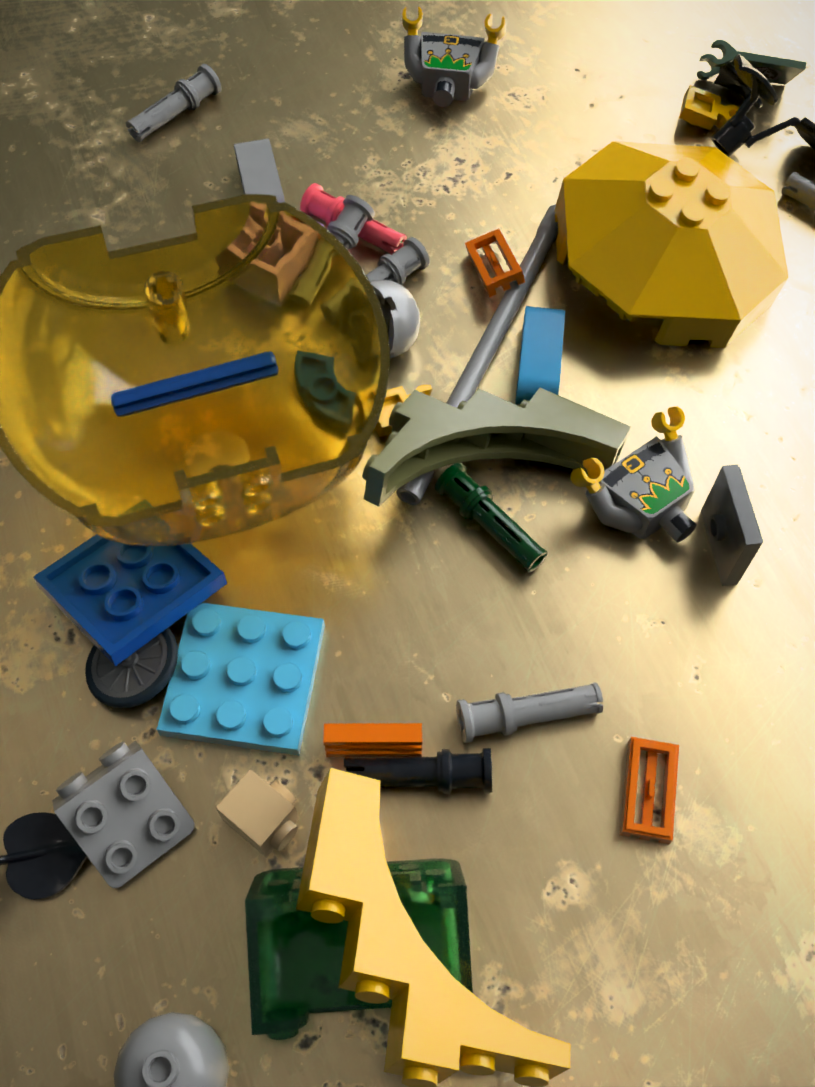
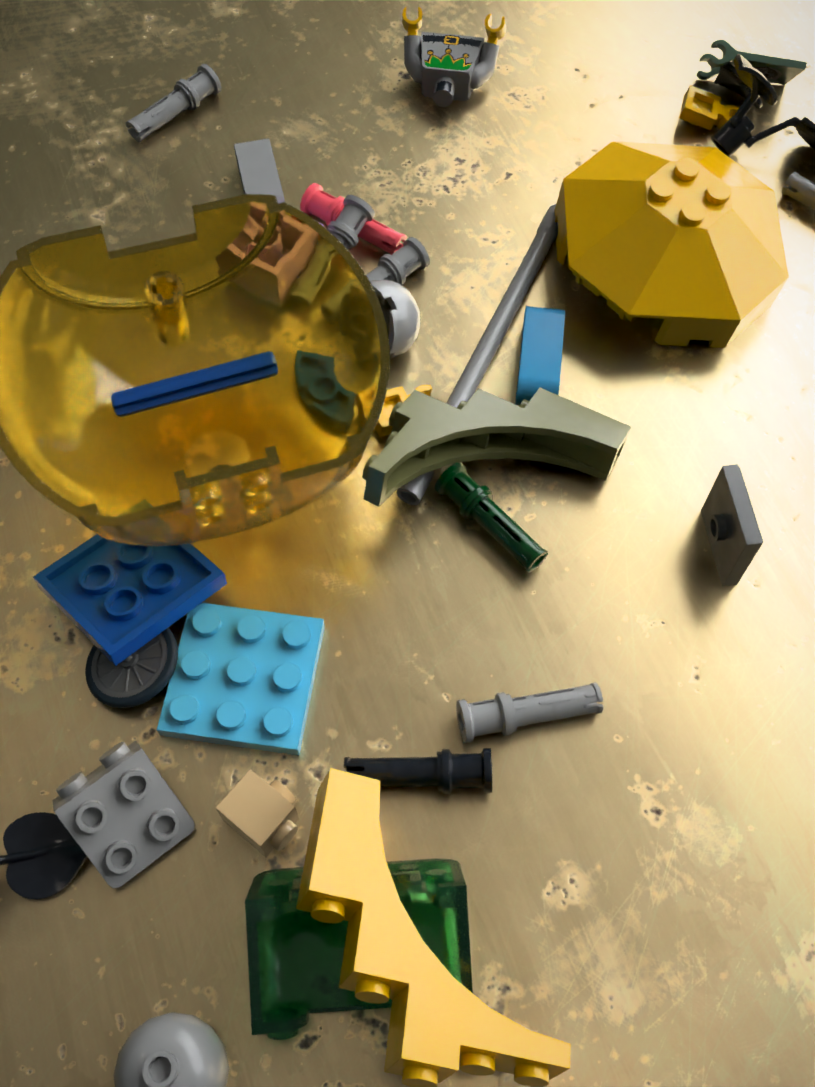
orange tile [323,723,422,757] -> none
orange tile [465,228,525,297] -> none
torso [570,406,697,542] -> none
orange tile [620,737,679,844] -> none

